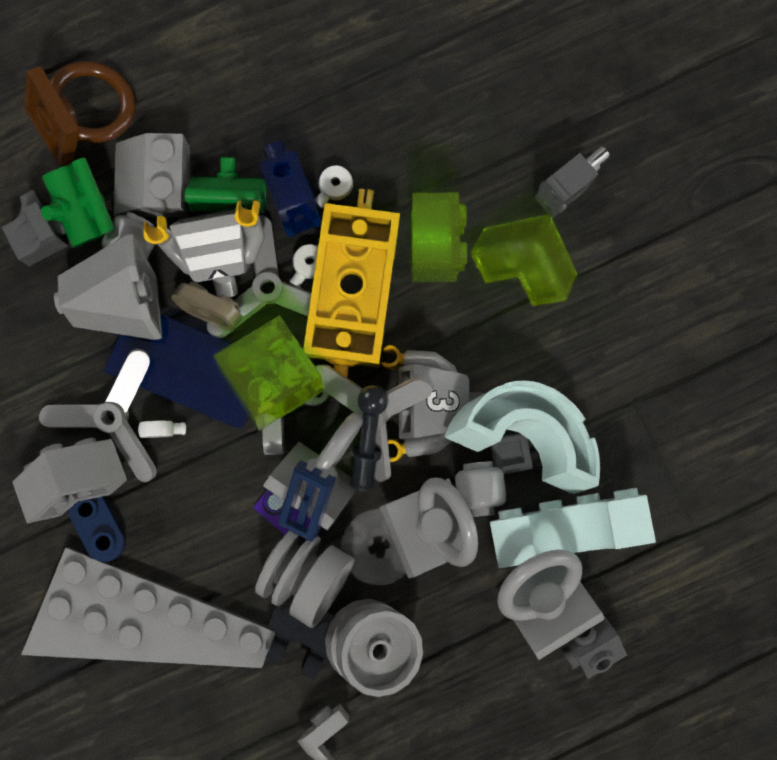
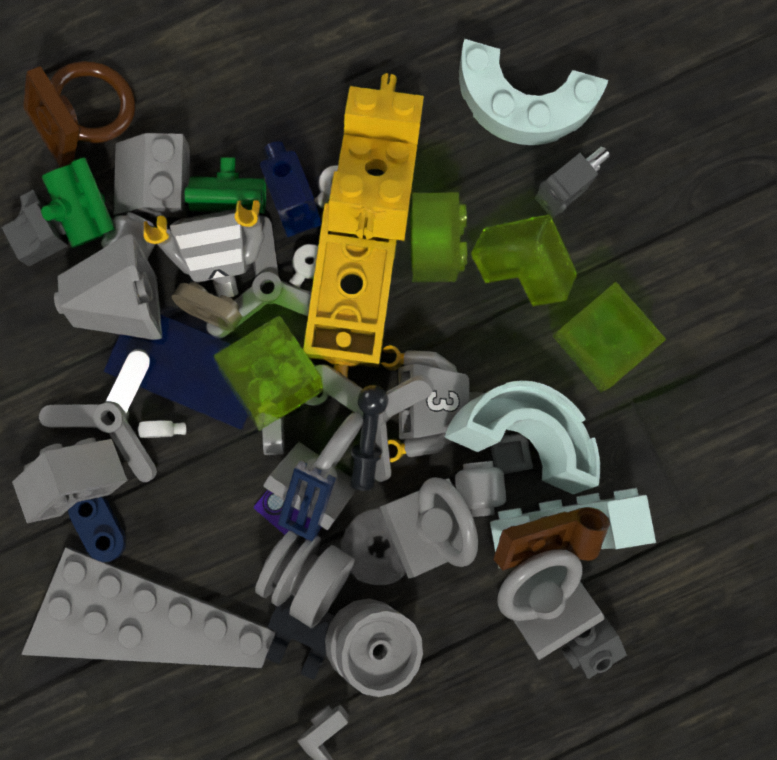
none -> yellow brick [328,73,424,241]
none -> light aqua brick [459,39,608,145]
none -> reddish brown plate [493,507,610,570]
none -> clear neon green brick [552,282,666,392]

